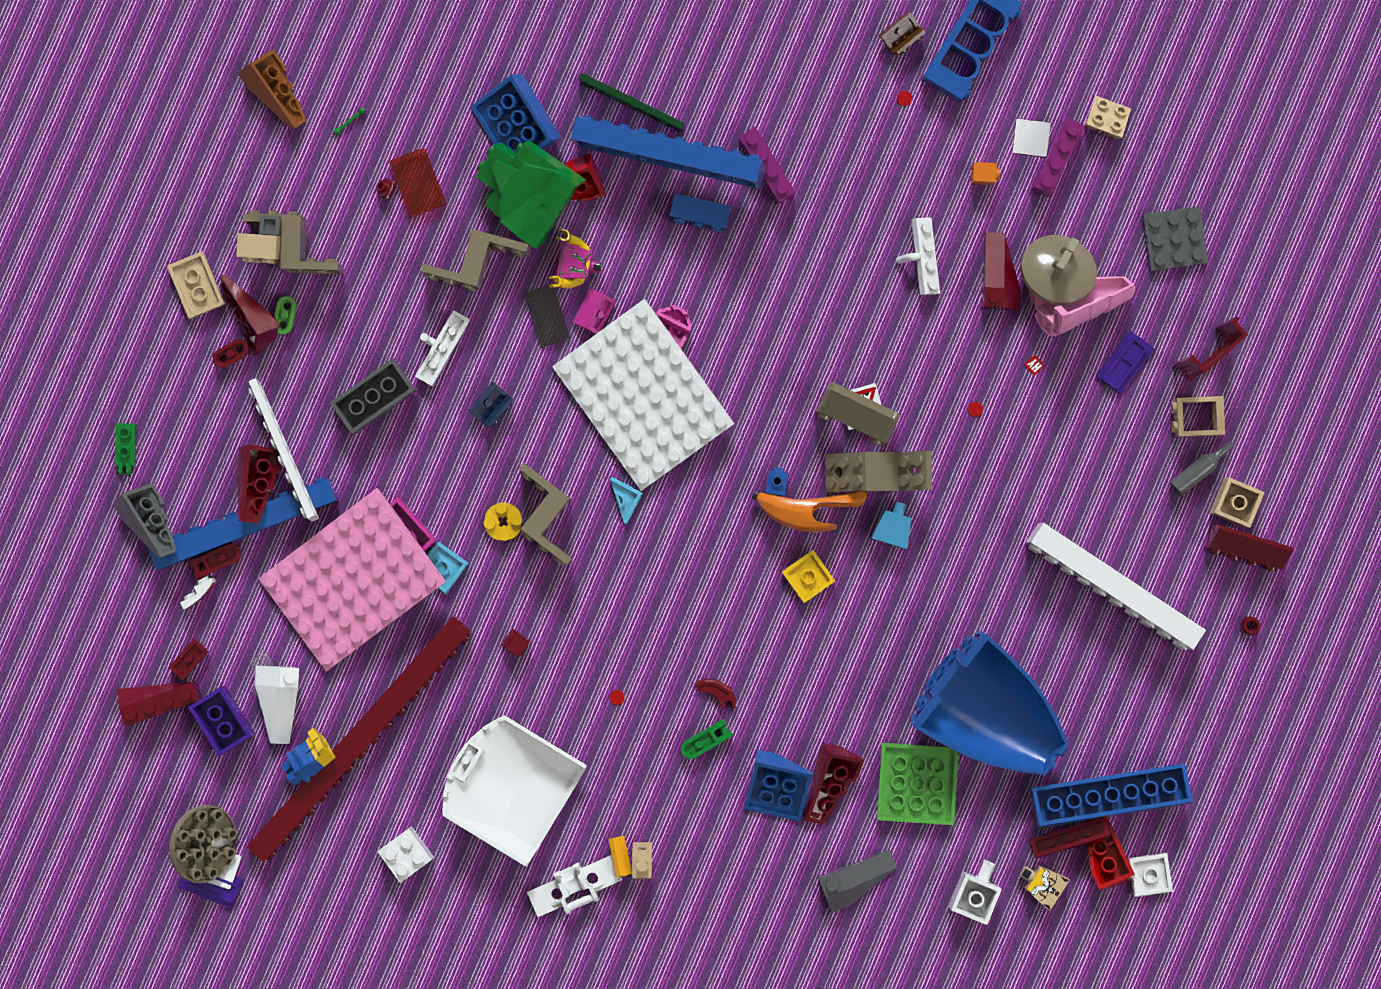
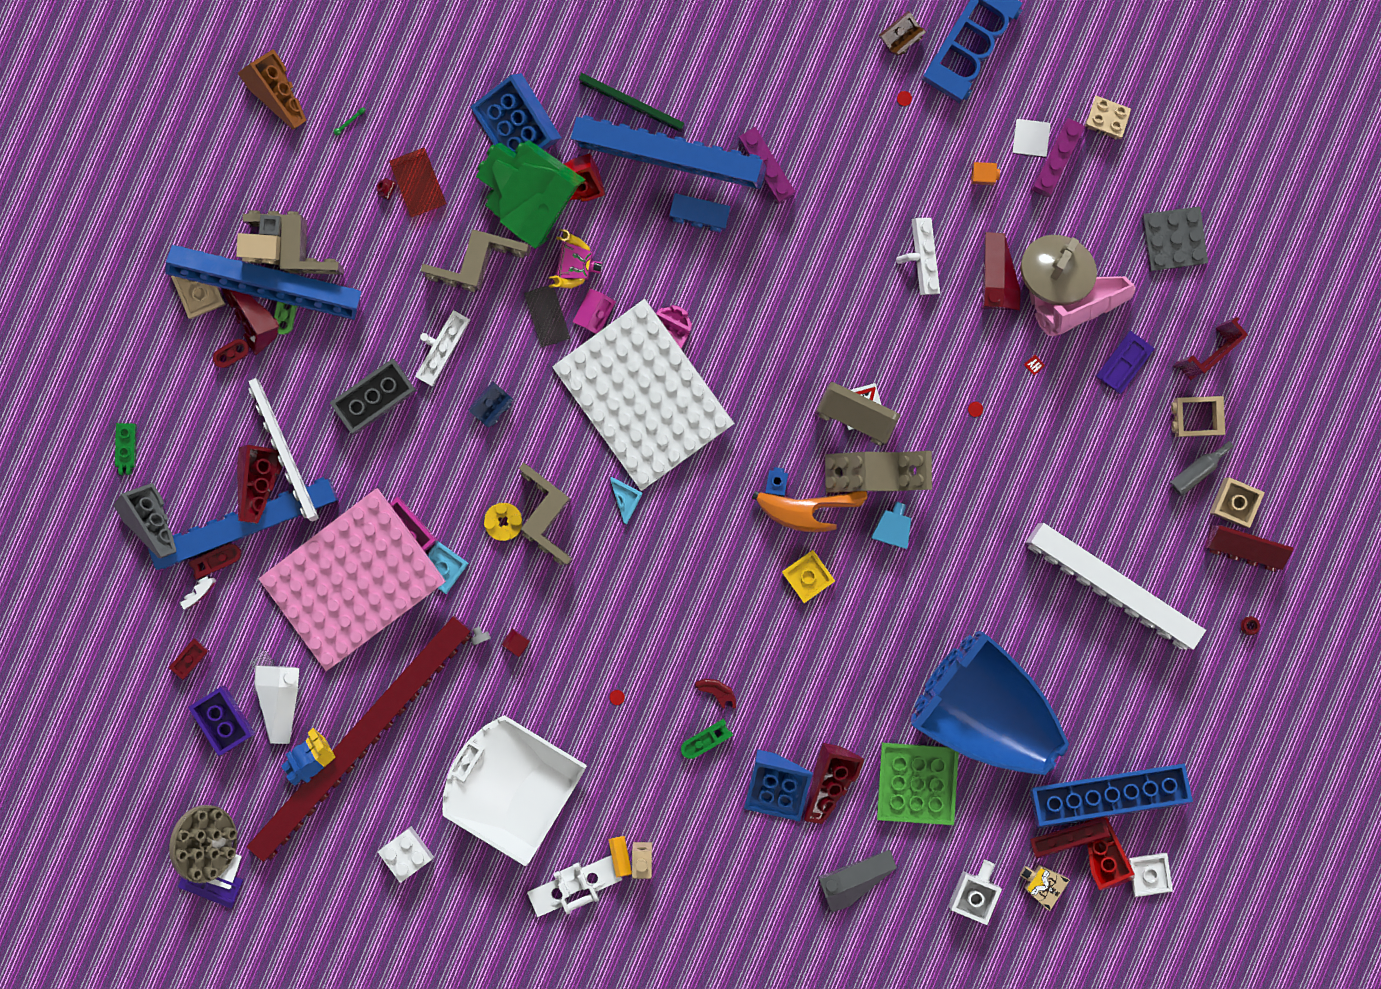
dark red wedge [117,681,203,727] -> none
none -> blue brick [165,245,362,320]
none -> light grey tile [471,626,491,646]

